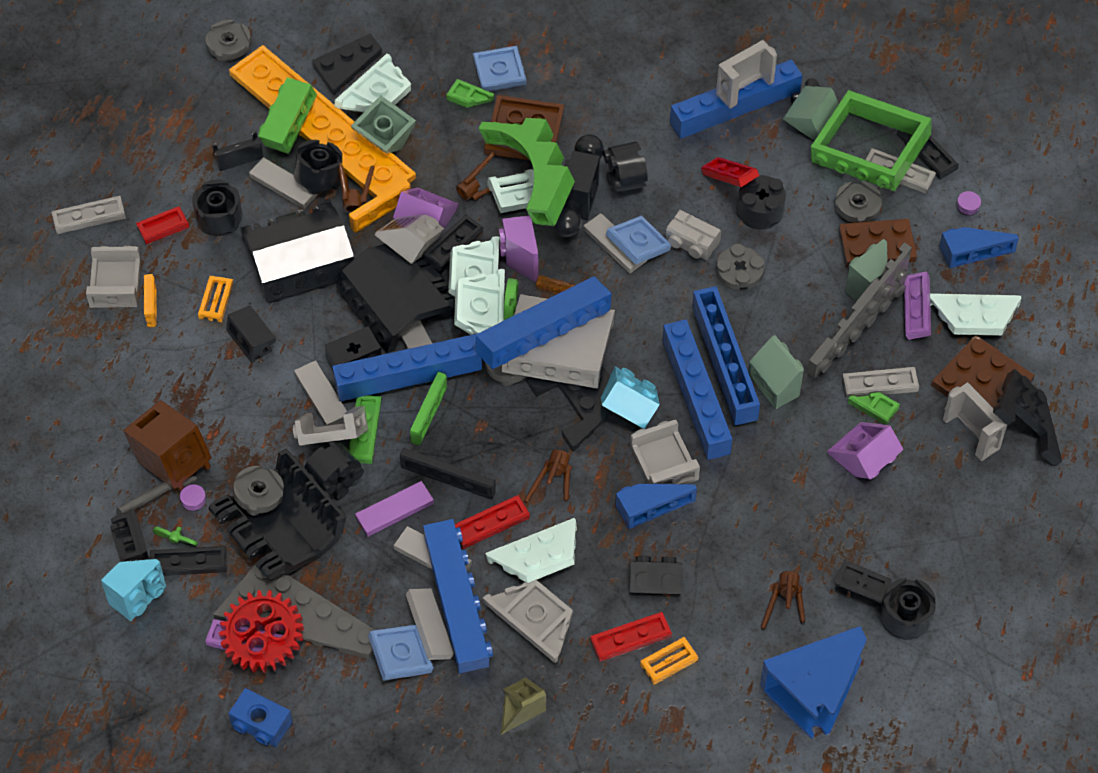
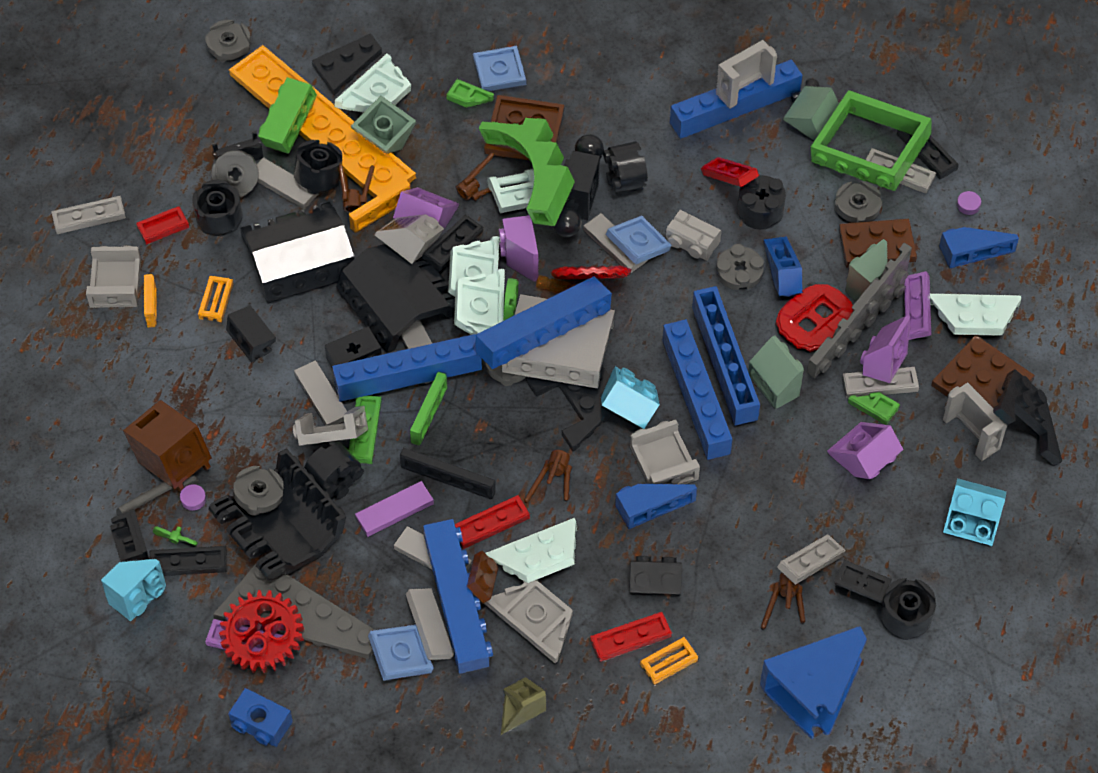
none -> dark grey plate [212,150,259,197]
none -> reddish brown plate [467,550,498,603]
none -> red piece [551,265,631,279]
none -> blue slope [764,236,803,297]
none -> red piece [776,284,854,352]
none -> light grey tile [777,534,846,585]
none -> medium lavender slope [860,316,911,383]
none -> medium azure slope [943,478,1007,546]

